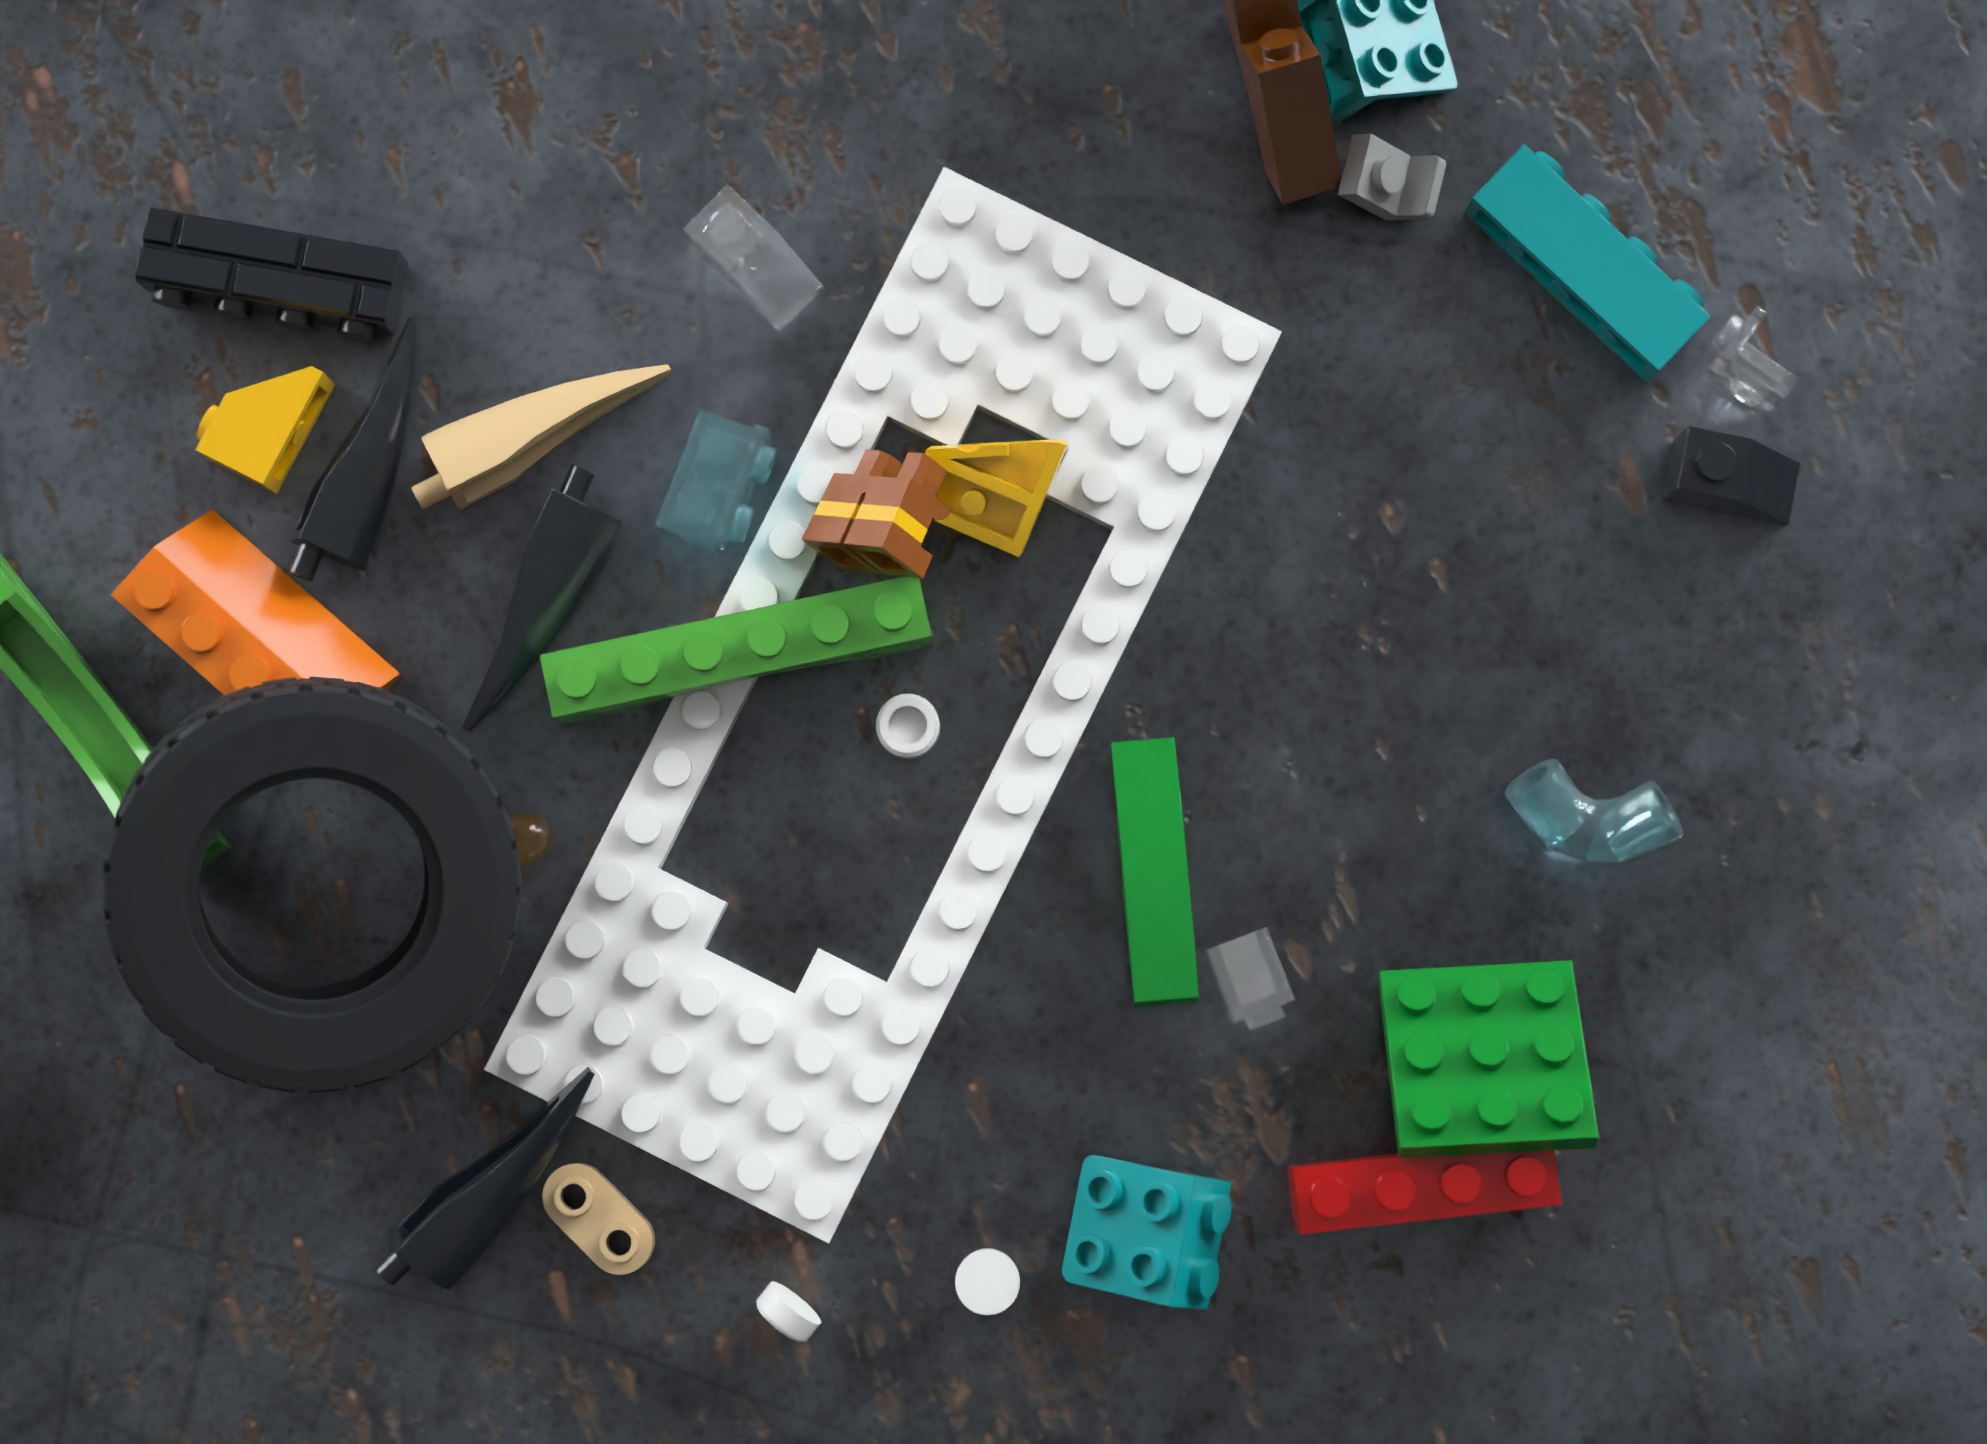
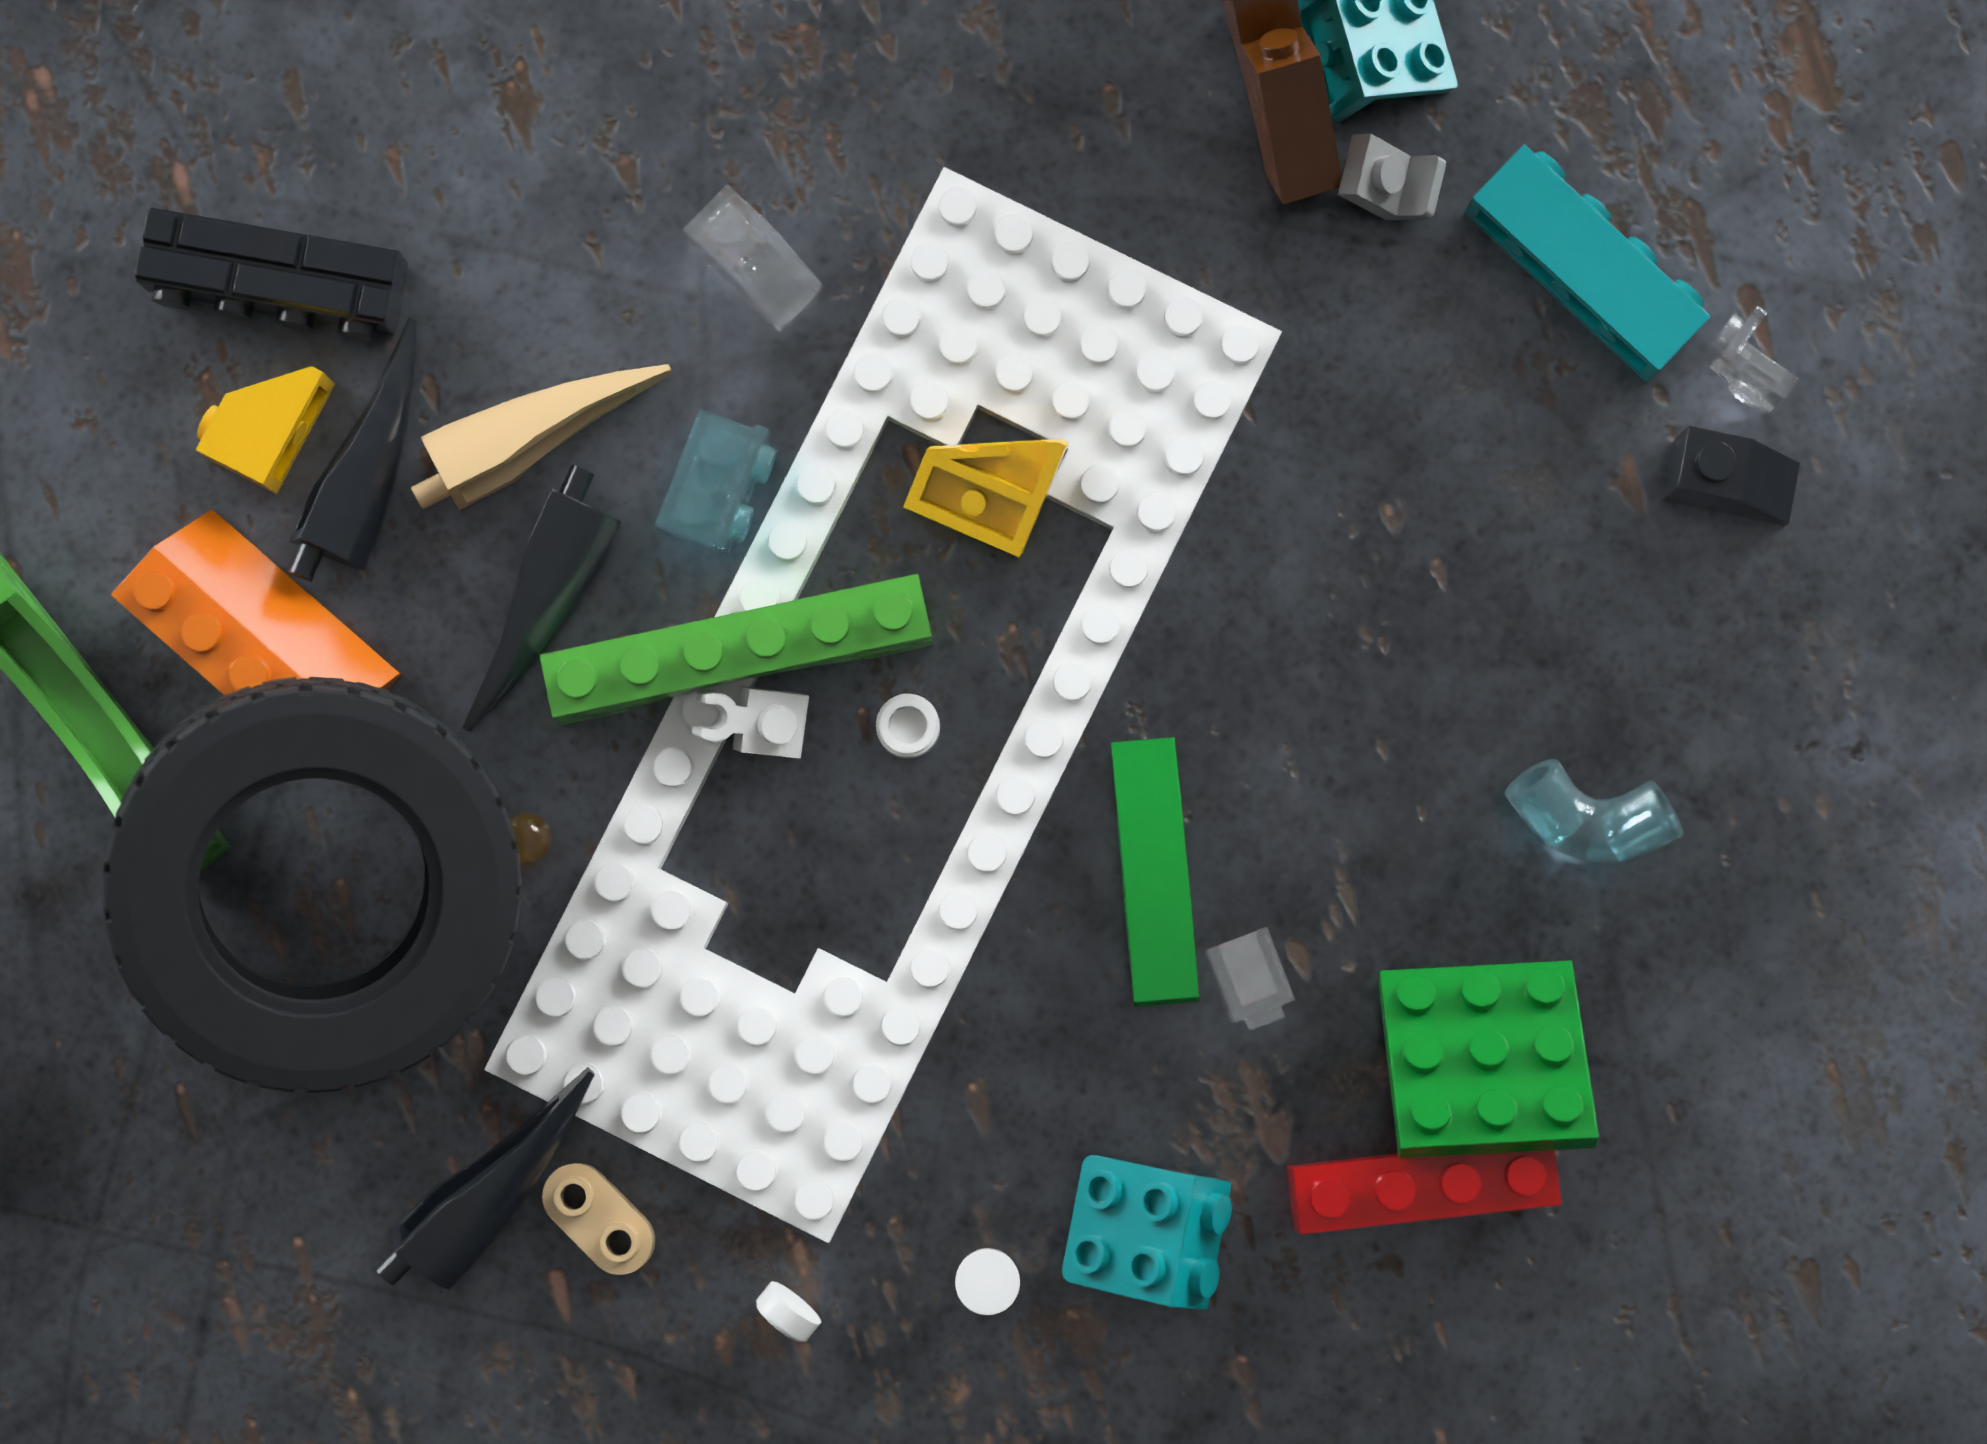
dark orange hips [801,450,951,578] -> none
none -> white plate [692,686,809,759]

